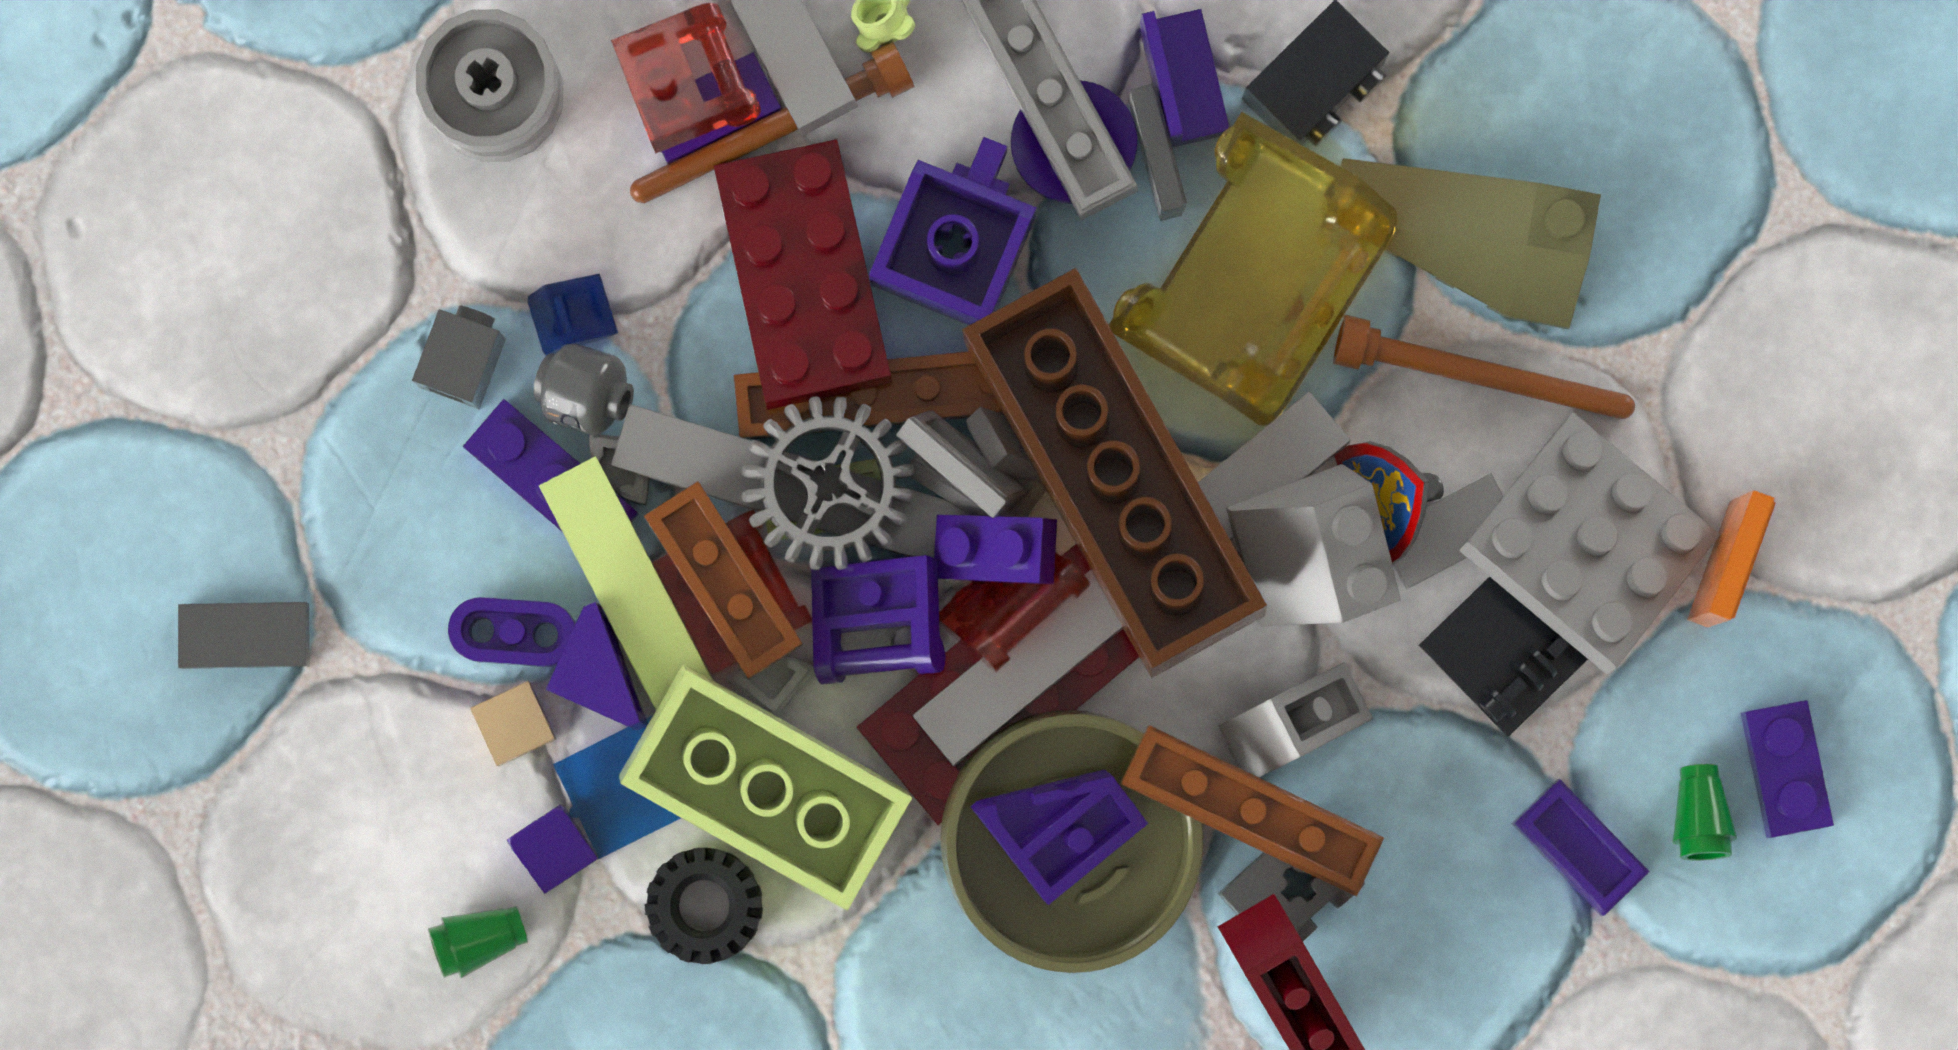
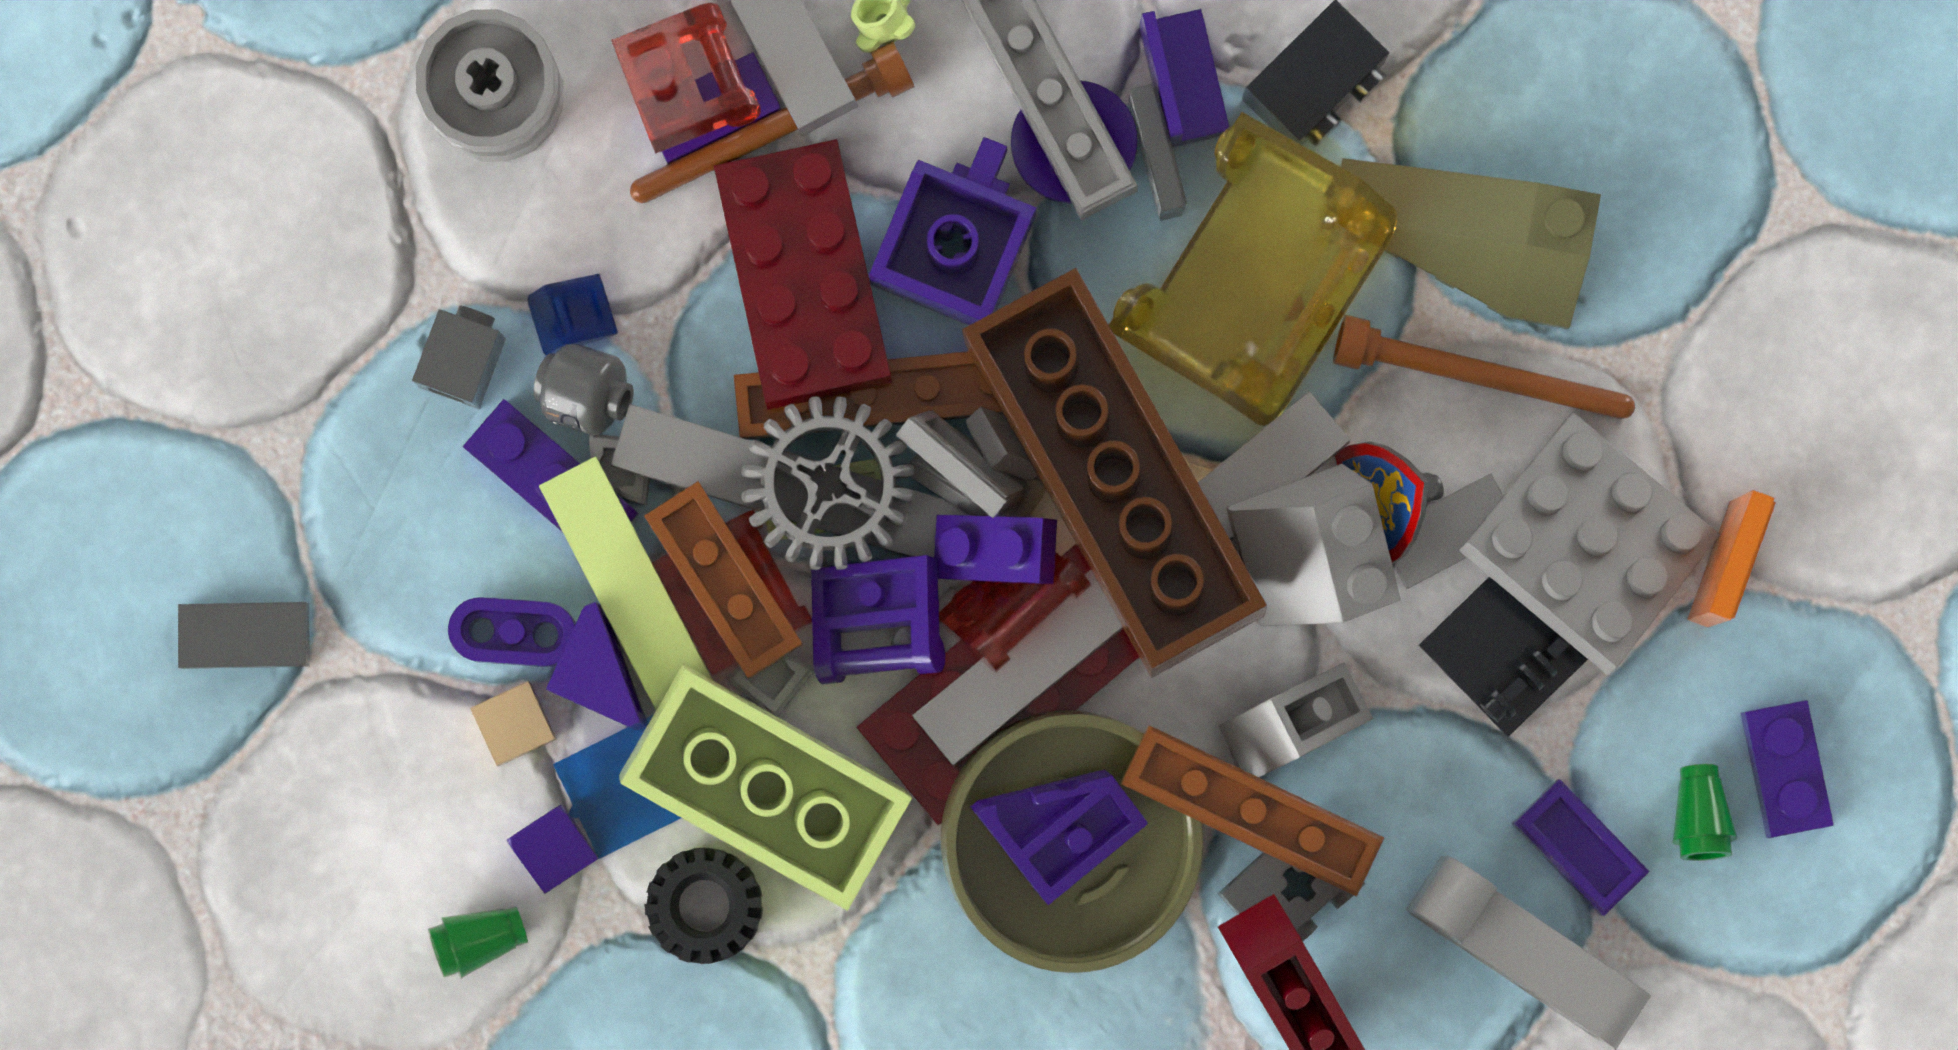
none -> light grey beam [1406,856,1651,1050]

